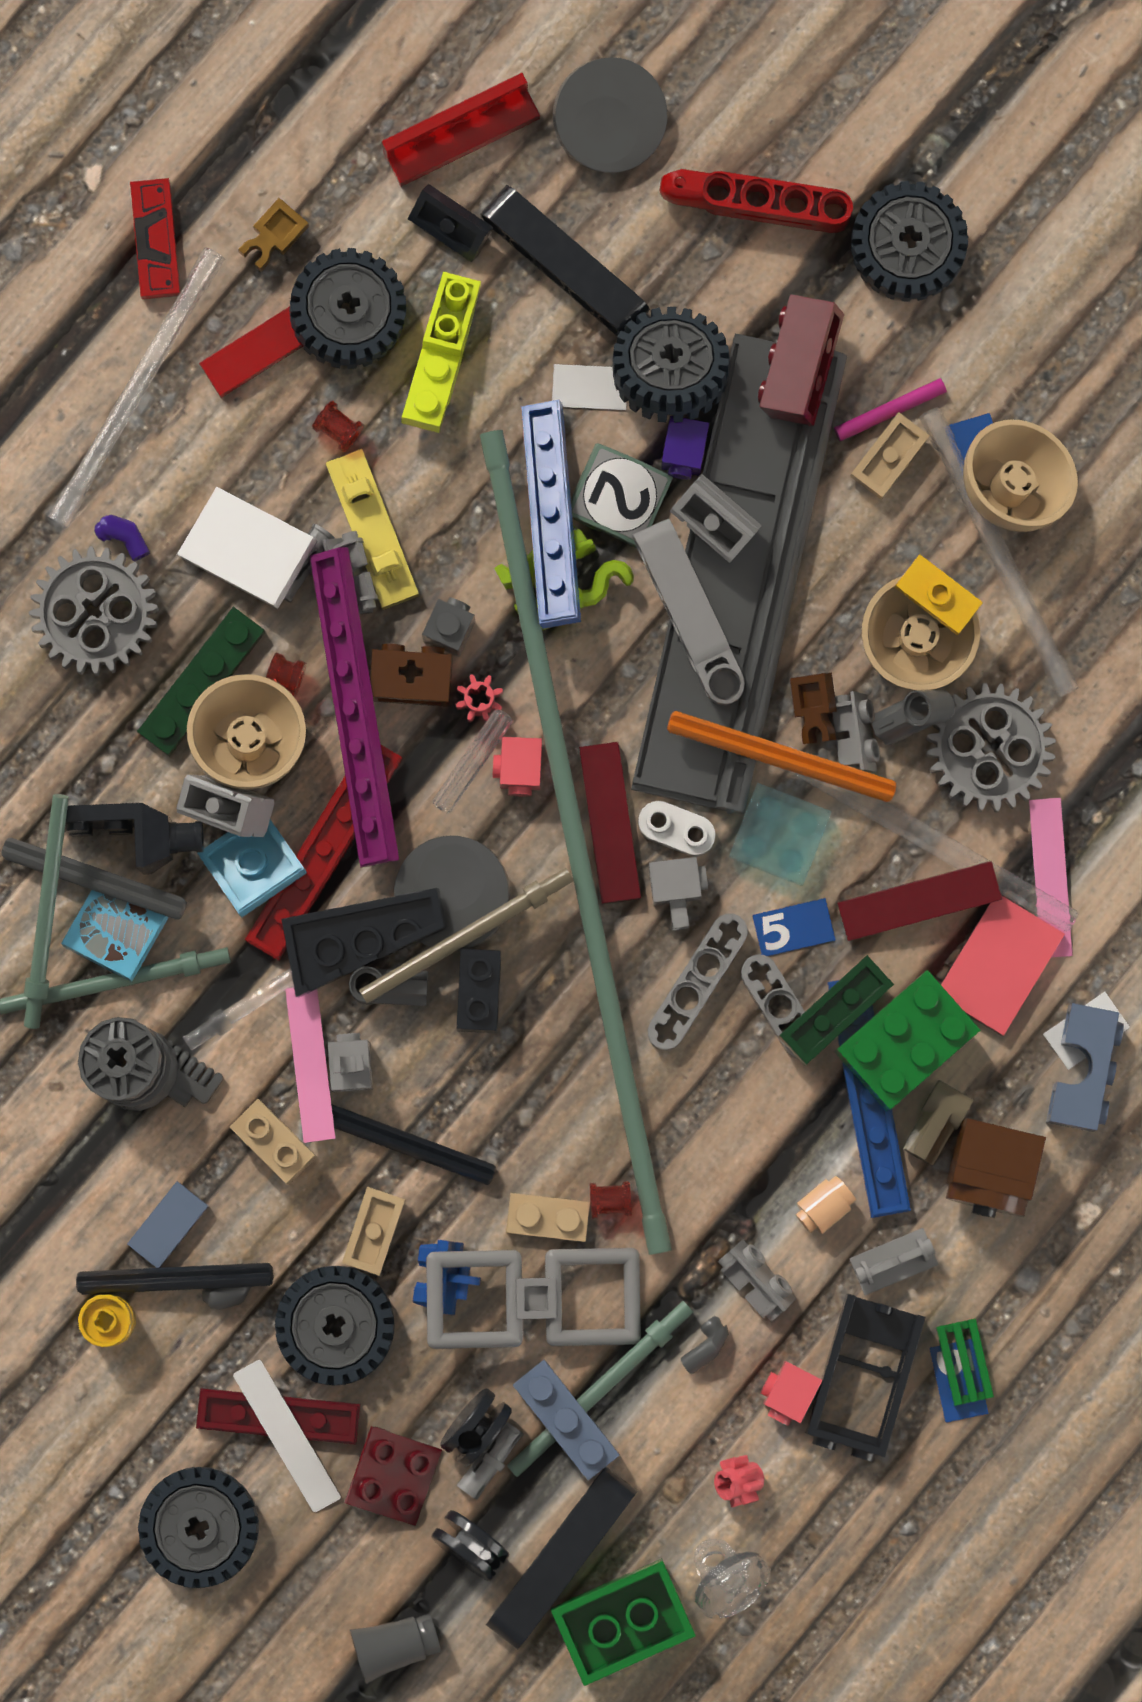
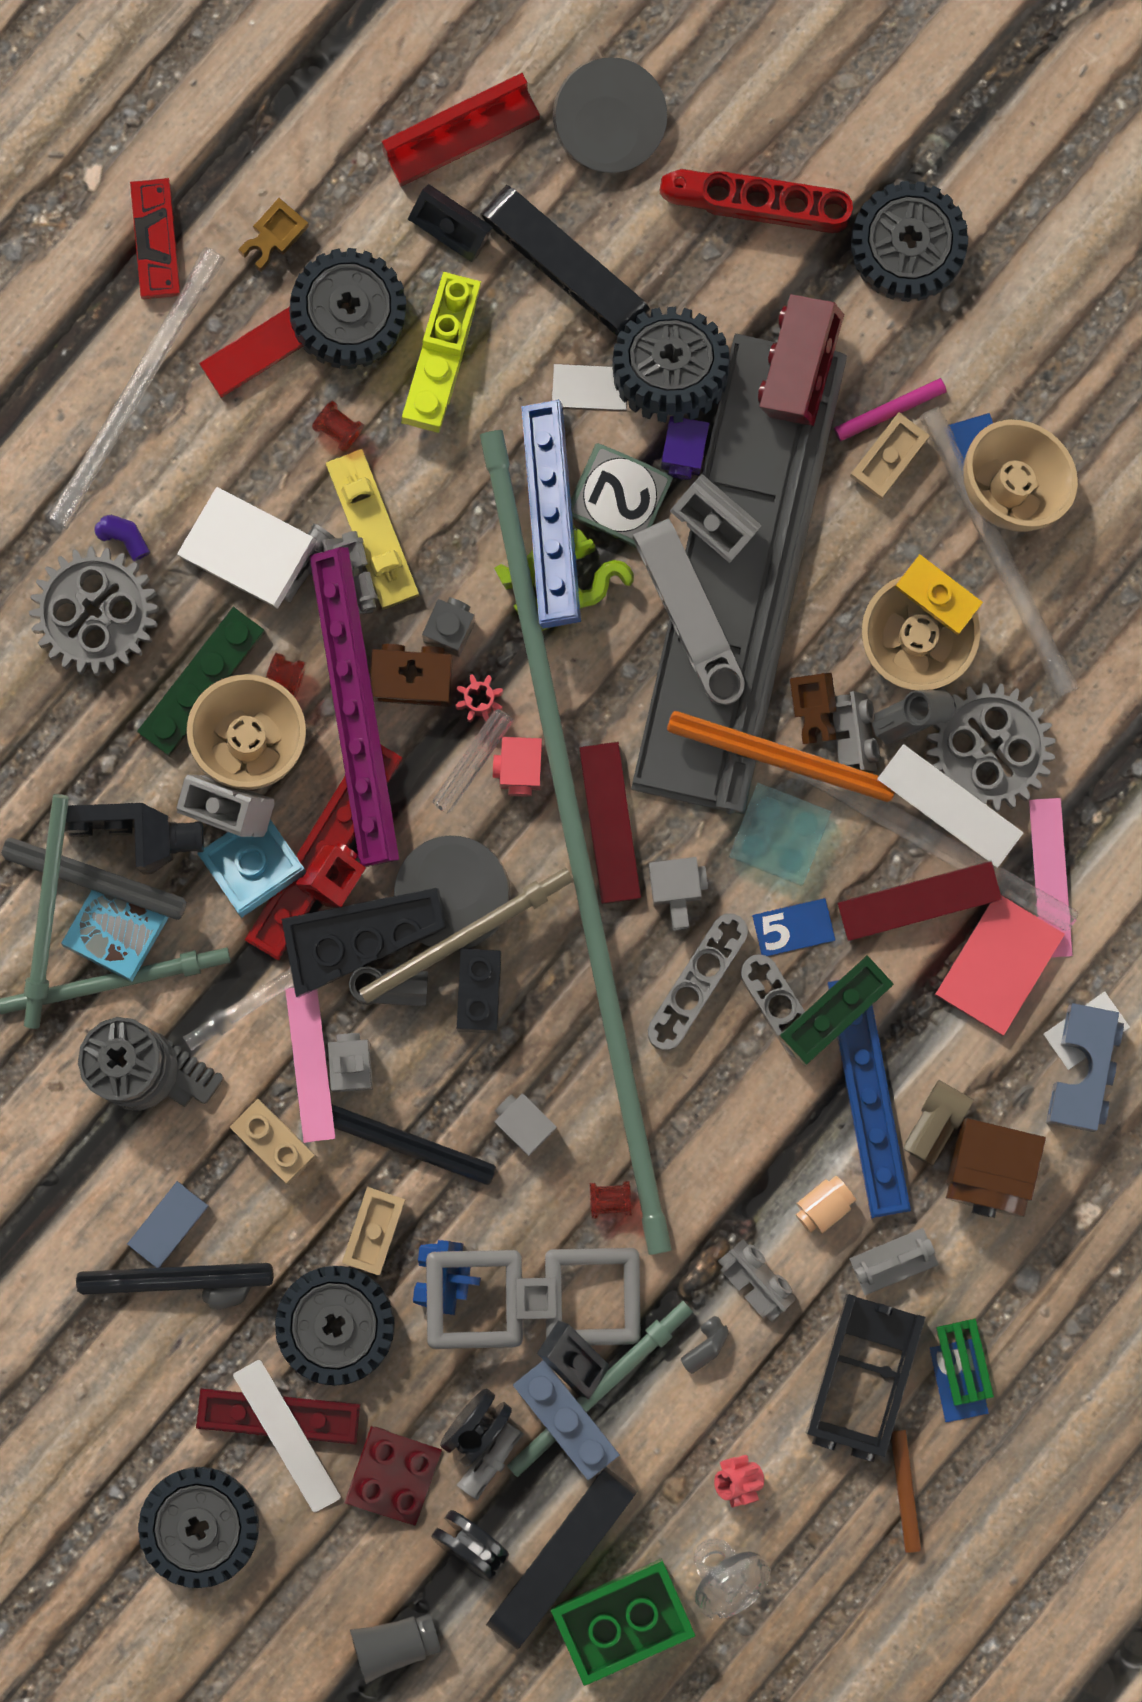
yellow wheel [78,1294,136,1347] -> none
tan plate [506,1193,590,1242] -> none
white plate [638,801,715,856] -> none
coral brick [760,1361,822,1426] -> none
green brick [834,970,981,1112] -> none
none -> red brick [295,843,366,908]
none -> light grey brick [494,1093,557,1156]
none -> black plate [537,1320,610,1399]
none -> white sticker [878,744,1023,868]
none -> dark orange bar [891,1430,921,1553]

